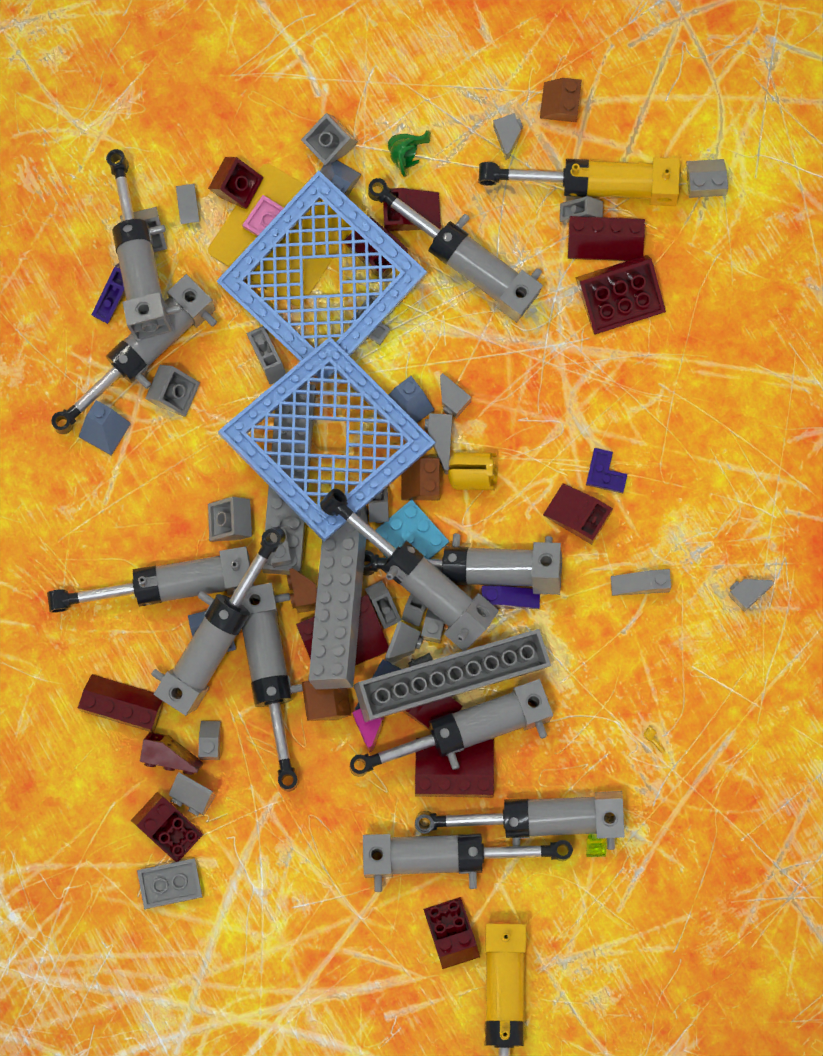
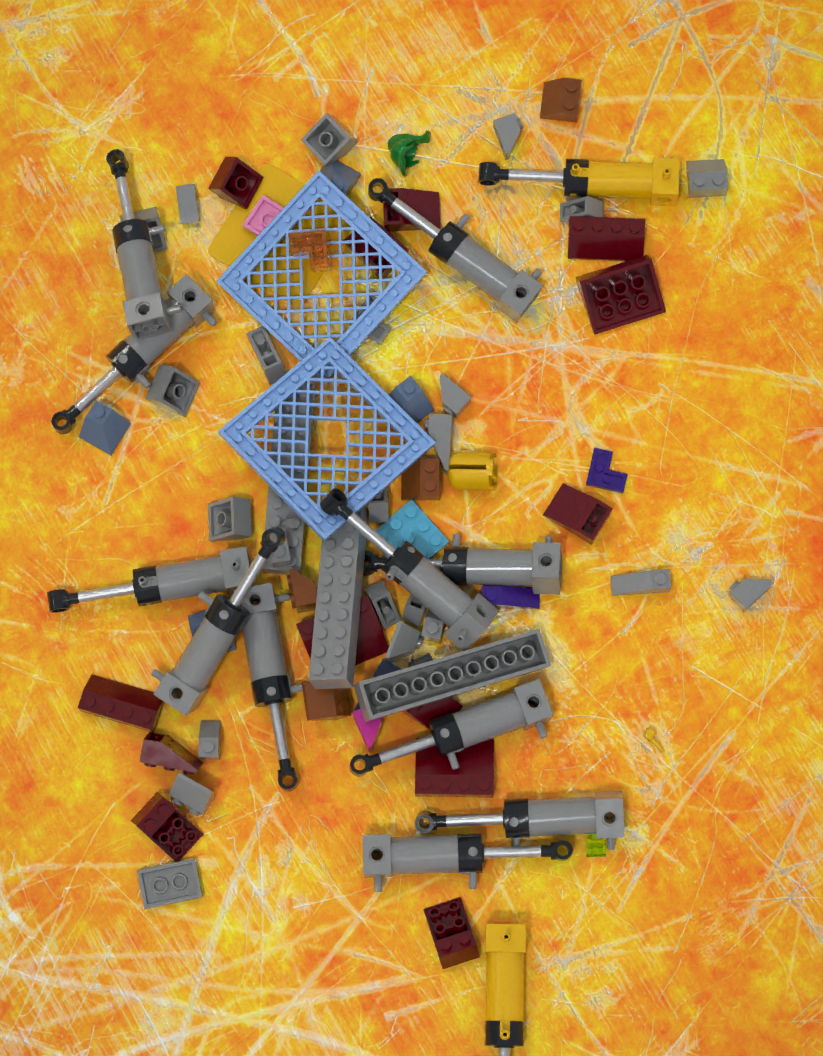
dark purple slope [91,263,125,324] -> none
none -> clear orange brick [288,229,333,273]

